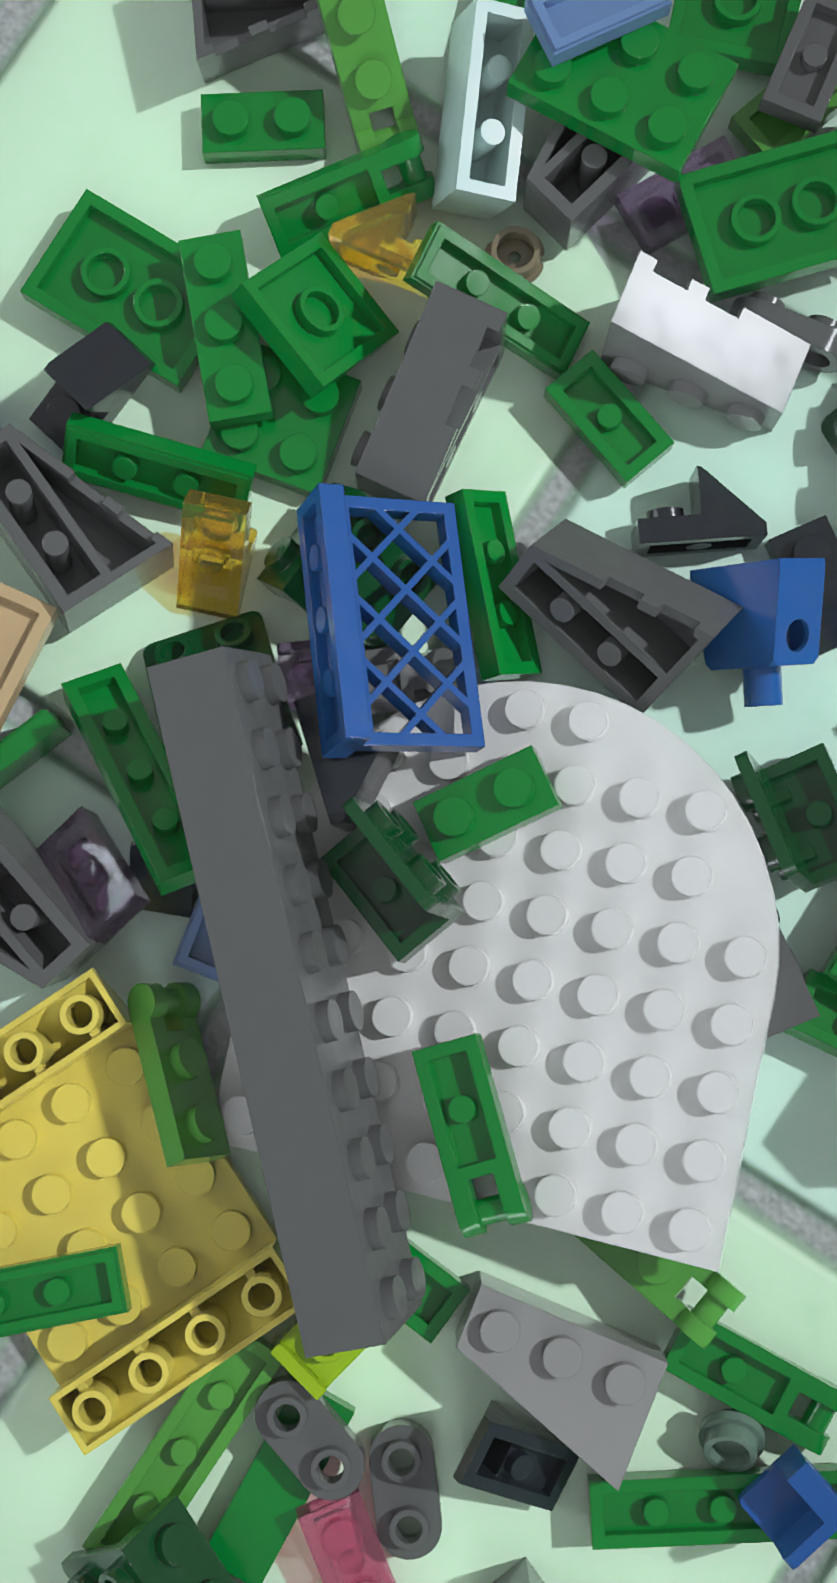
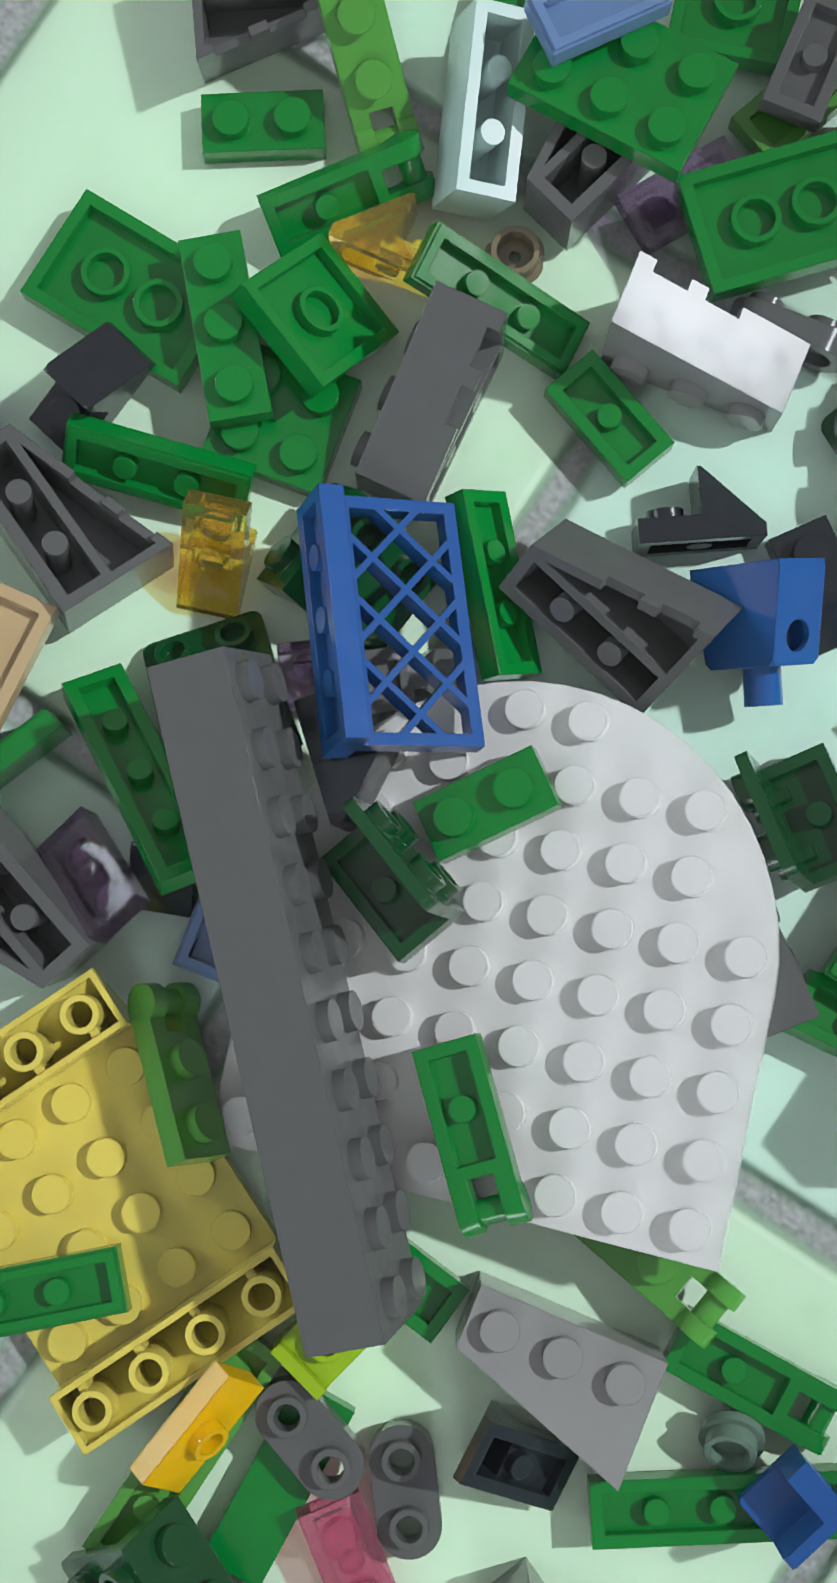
none -> yellow plate [129,1361,264,1493]

